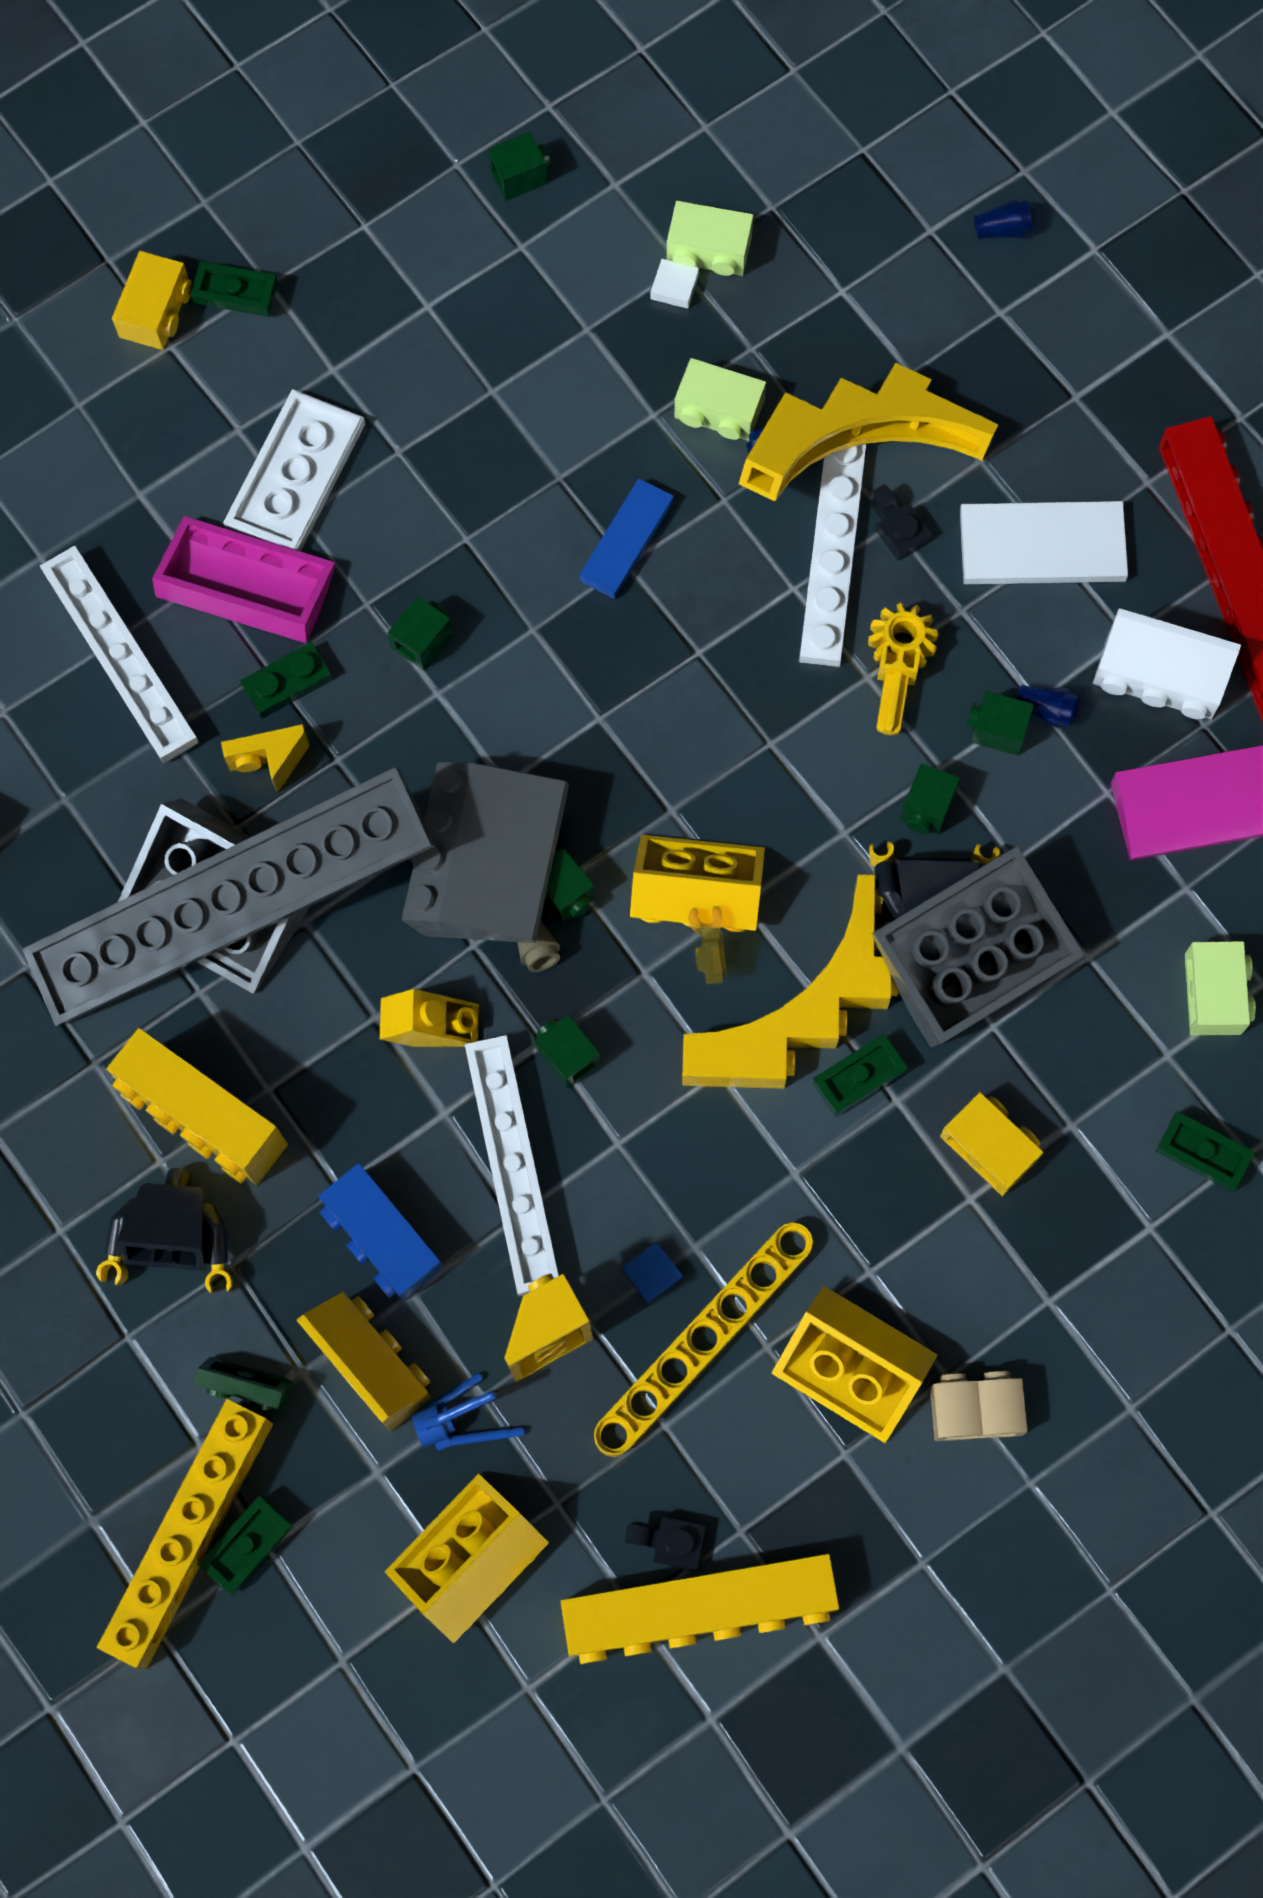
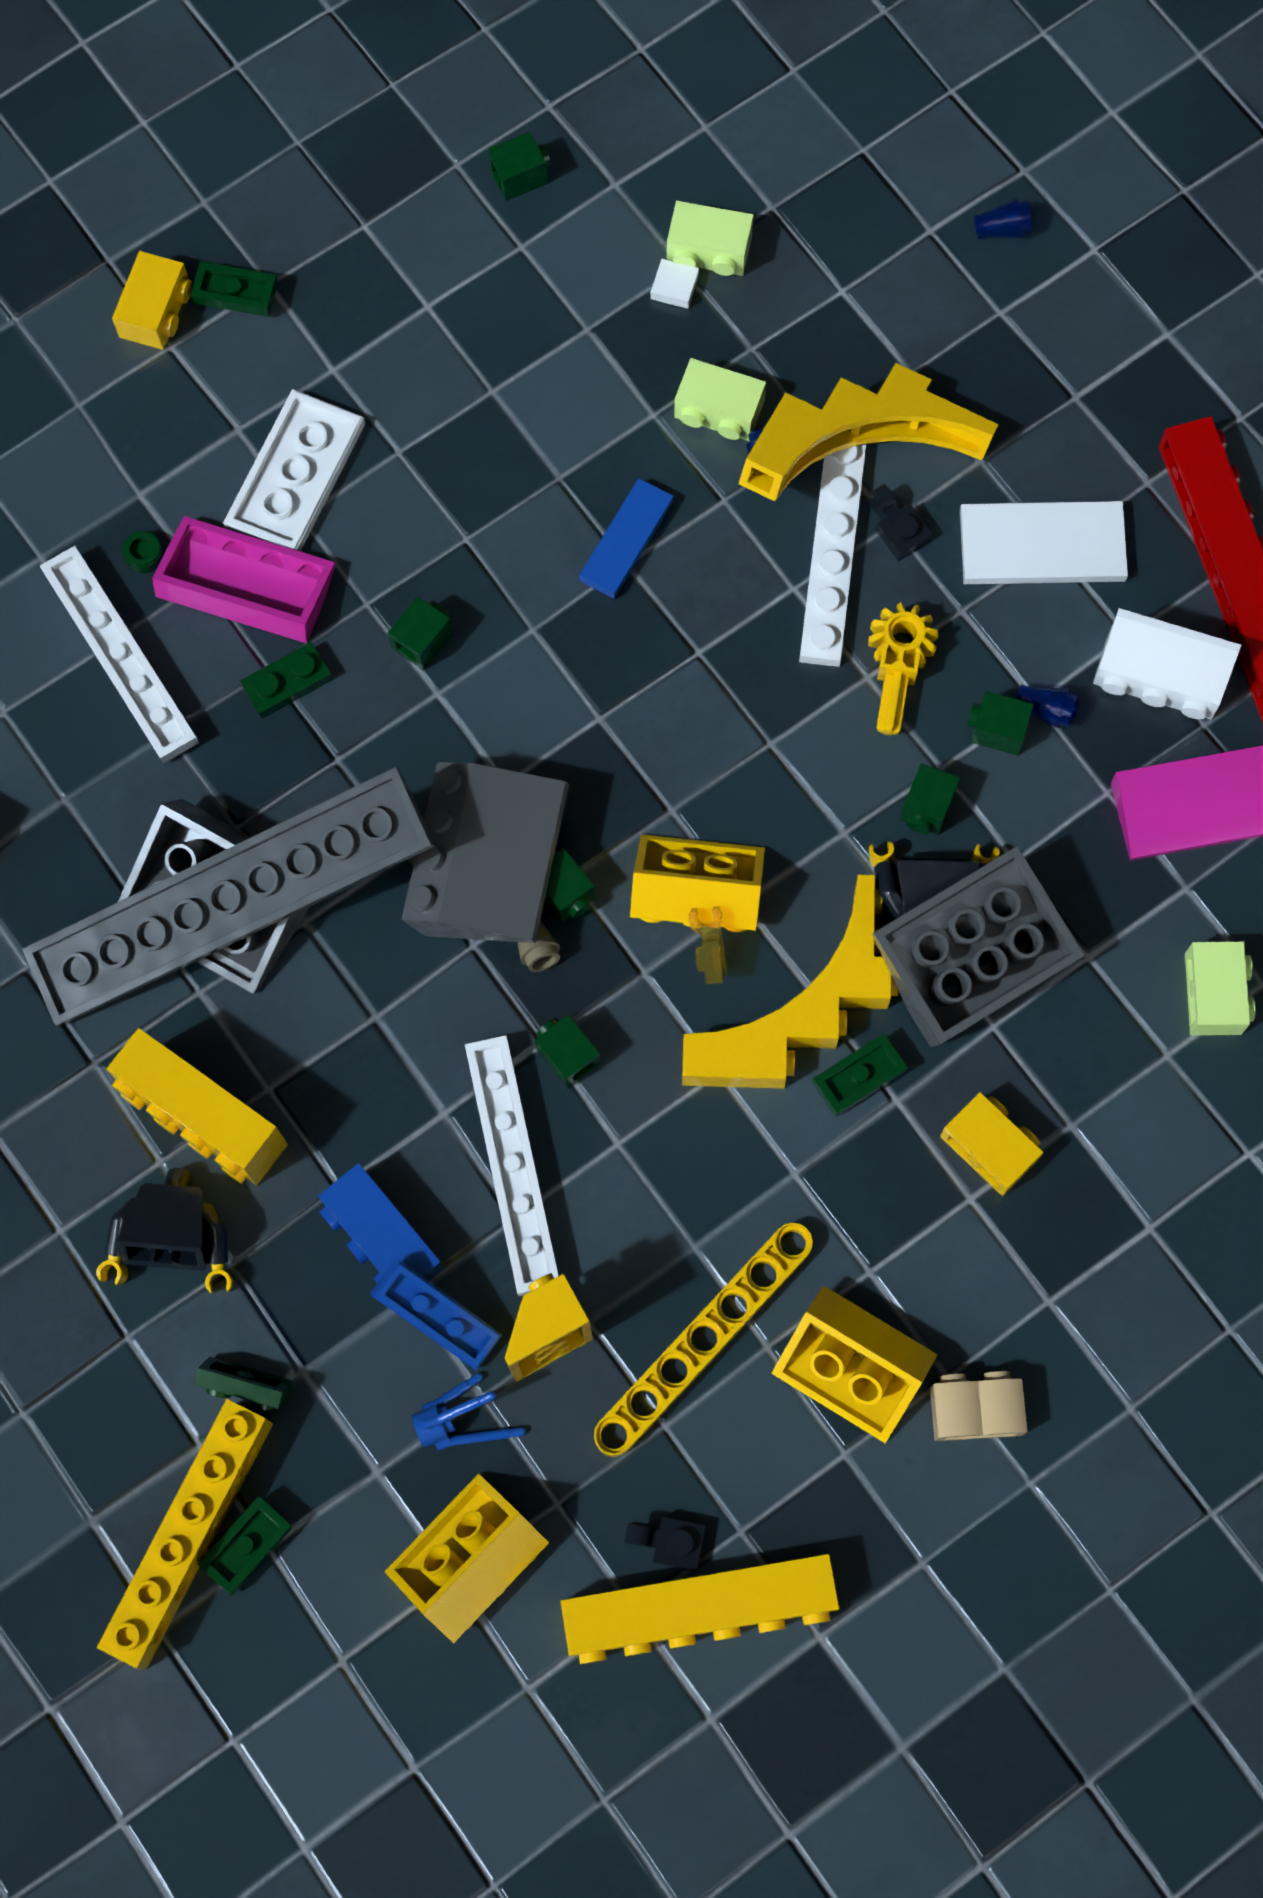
yellow slope [221,724,309,791] -> none
yellow slope [297,1292,431,1432] -> none
yellow slope [380,989,479,1047] -> none
blue tile [622,1242,683,1304] -> none
dark green plate [1155,1111,1255,1192] -> none
none -> dark green tile [122,531,165,573]
none -> blue tile [370,1258,502,1371]

